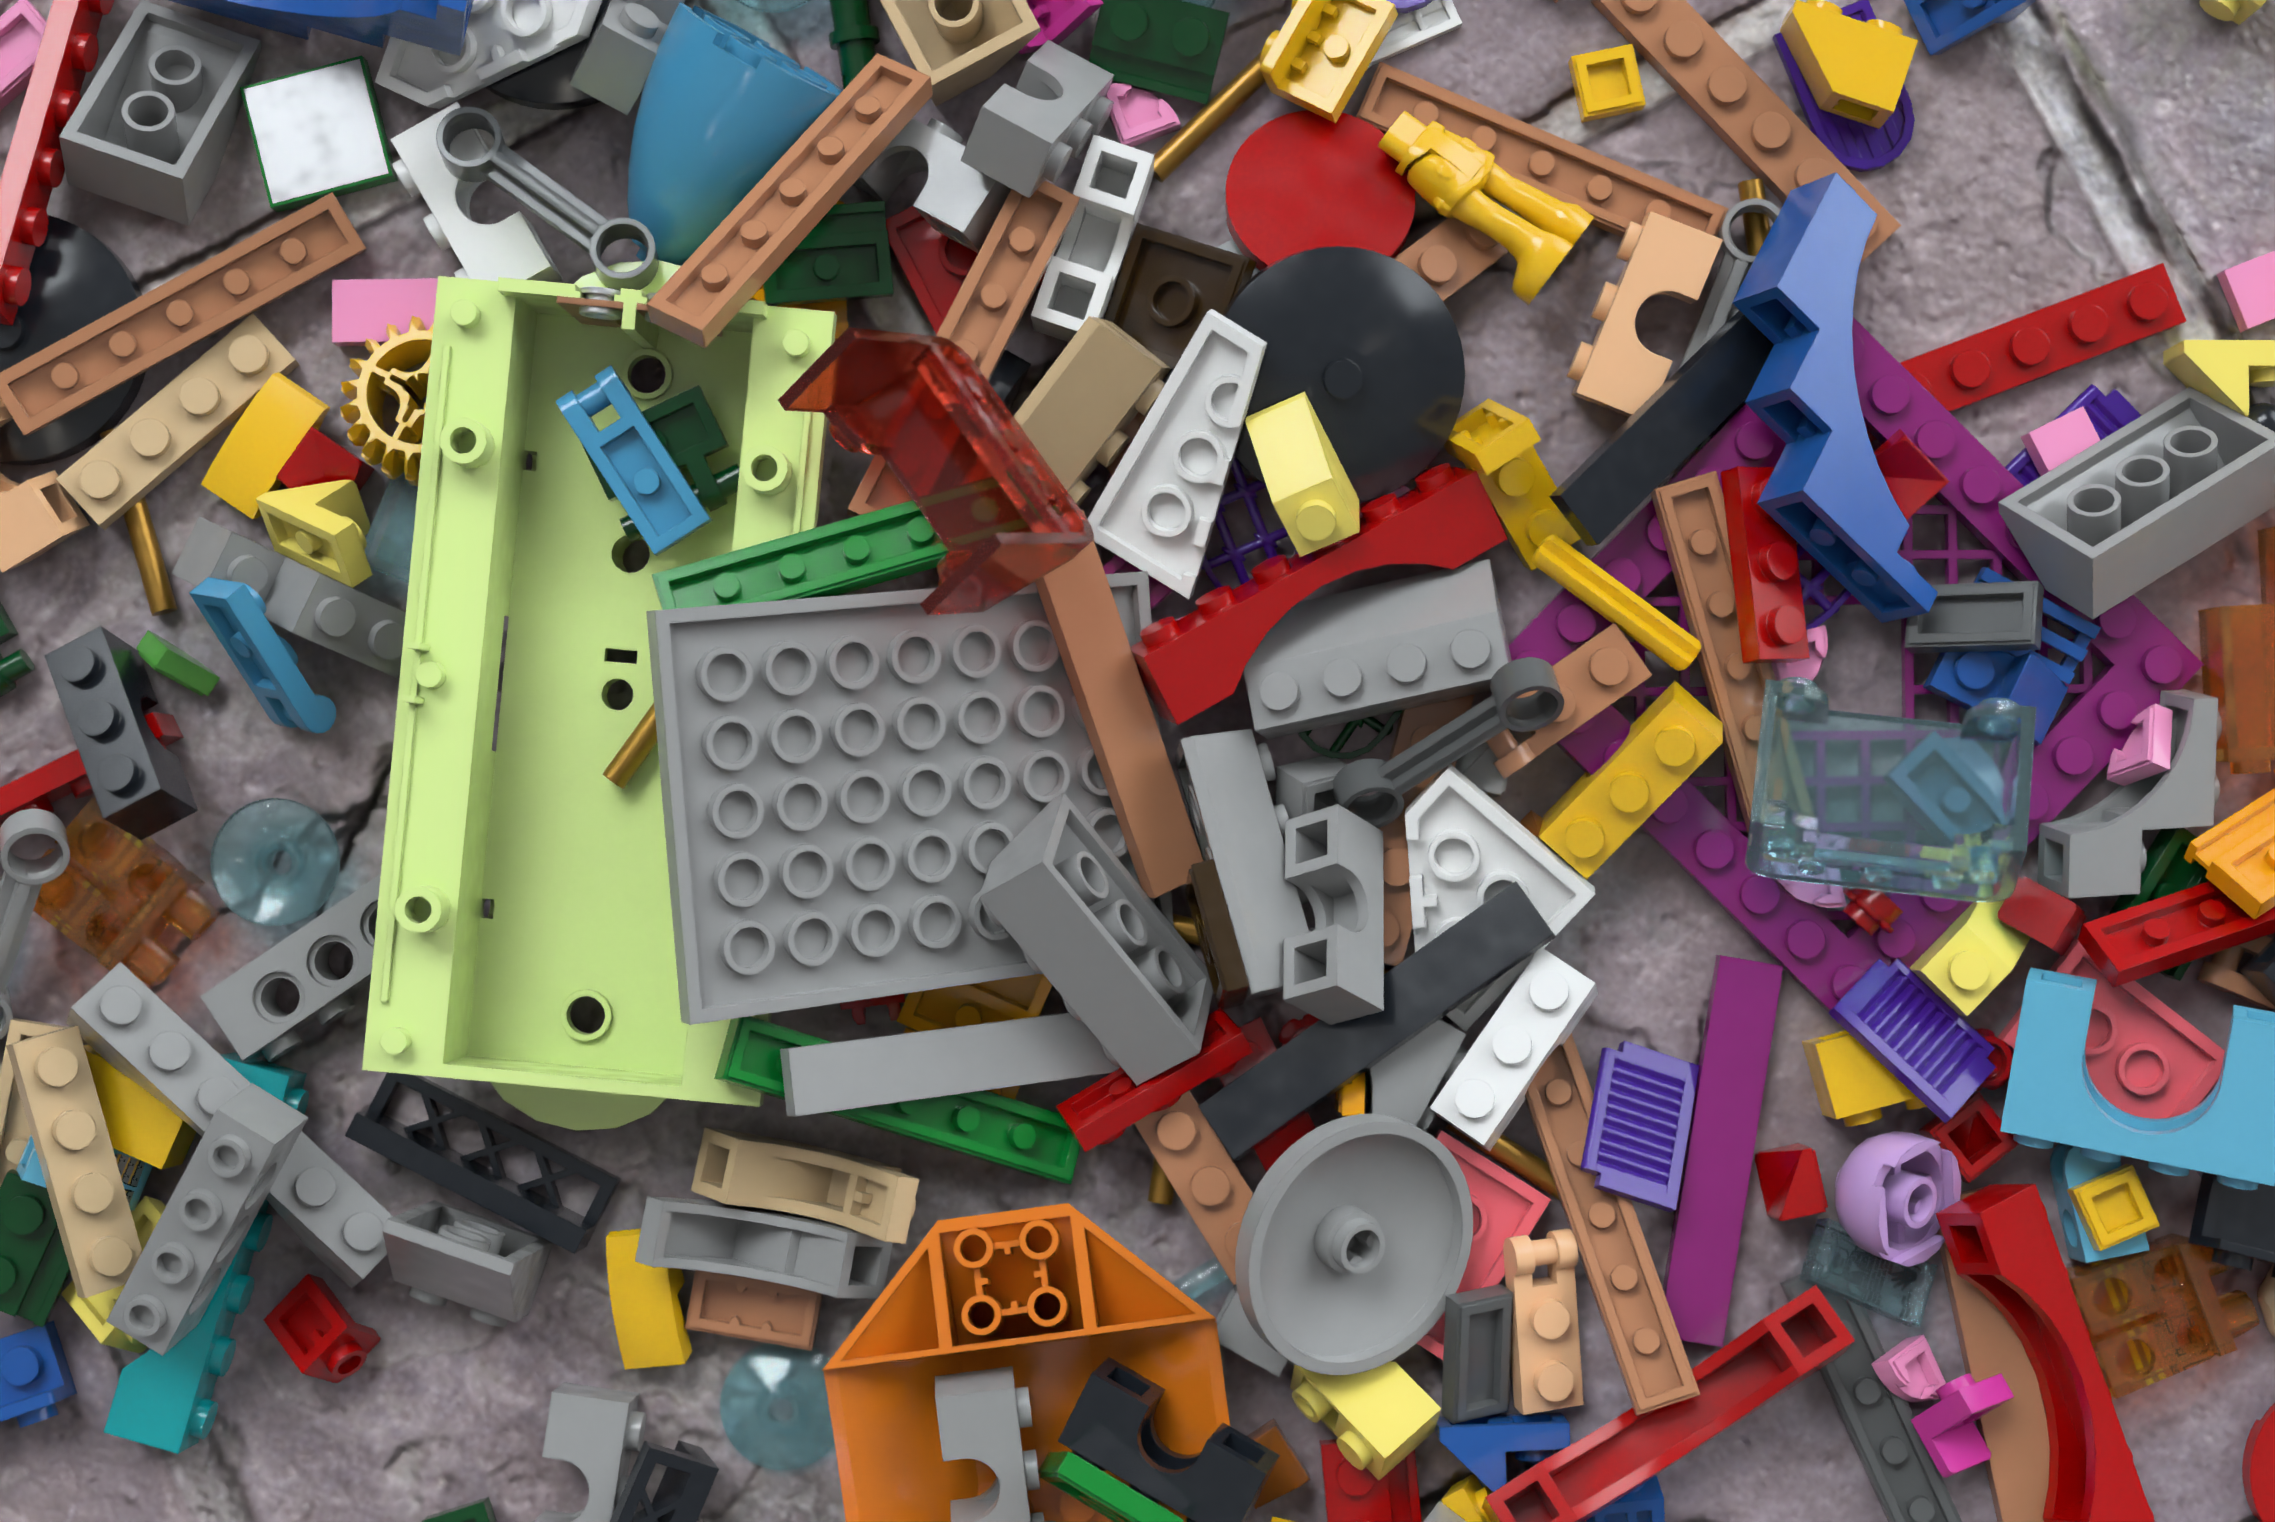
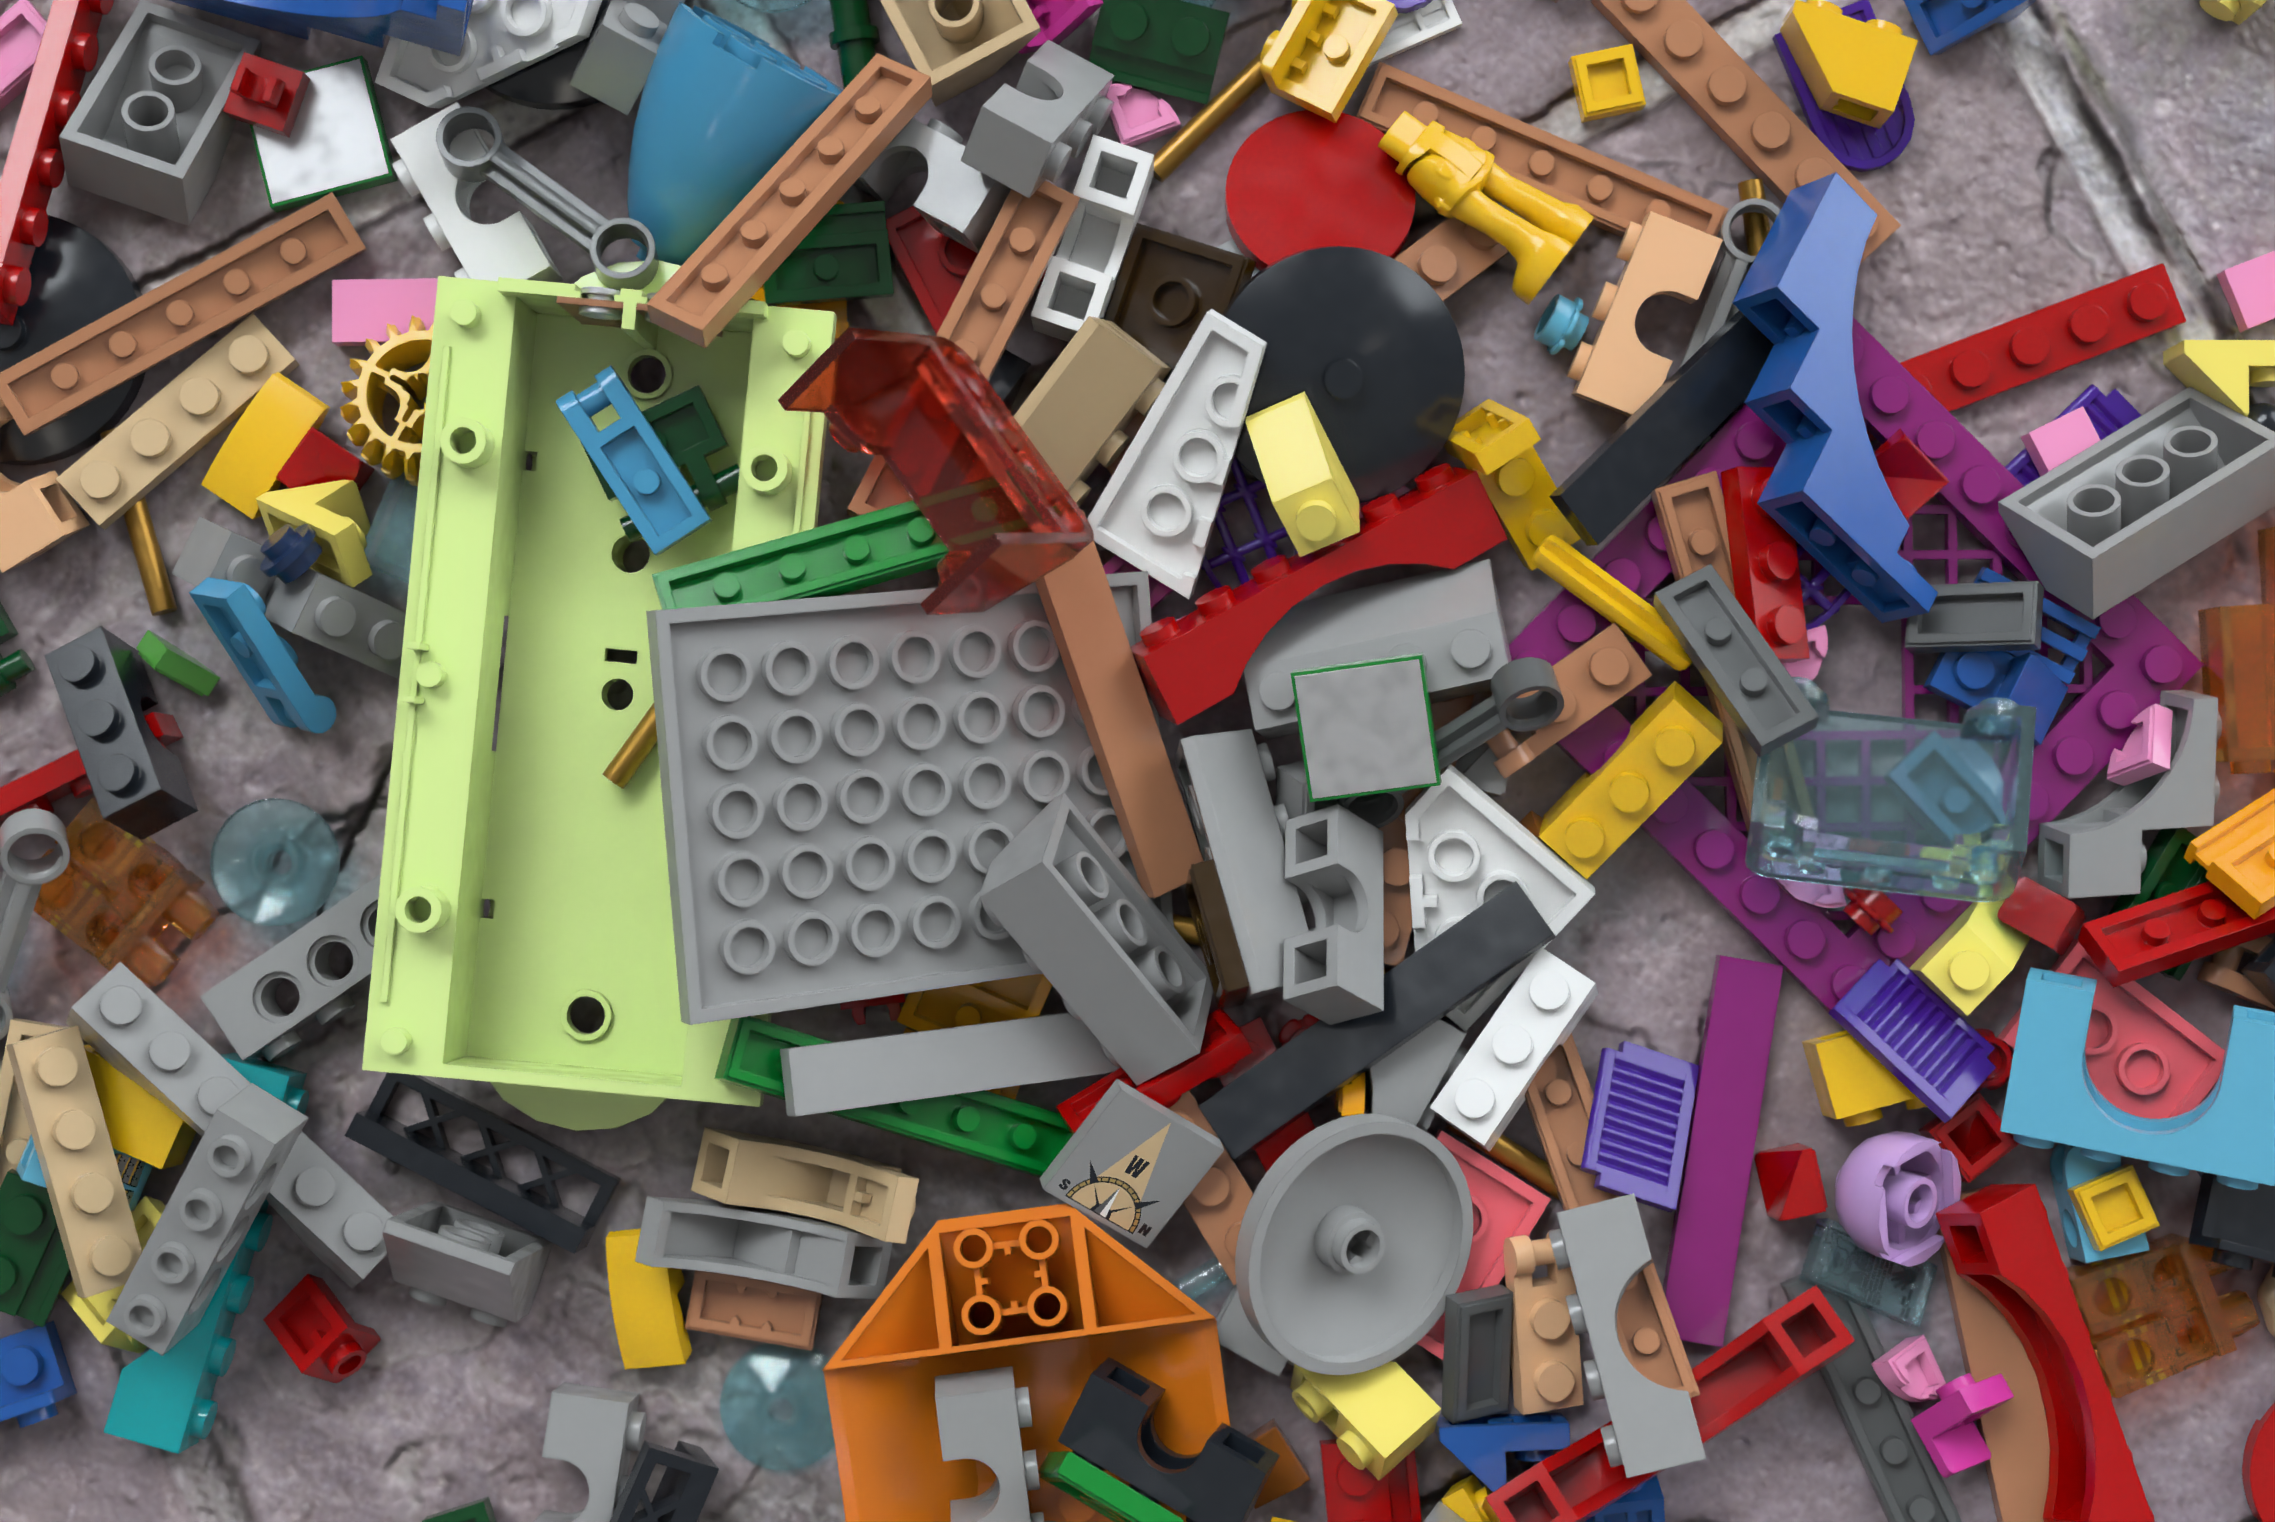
none -> red tile [223,52,310,138]
none -> dark blue plate [260,524,322,584]
none -> light grey tile [1039,1079,1224,1249]
none -> flat silver tile [1291,652,1442,802]
none -> medium azure plate [1534,294,1589,355]
none -> light grey arch [1548,1193,1706,1478]
none -> dark grey plate [1653,564,1819,758]

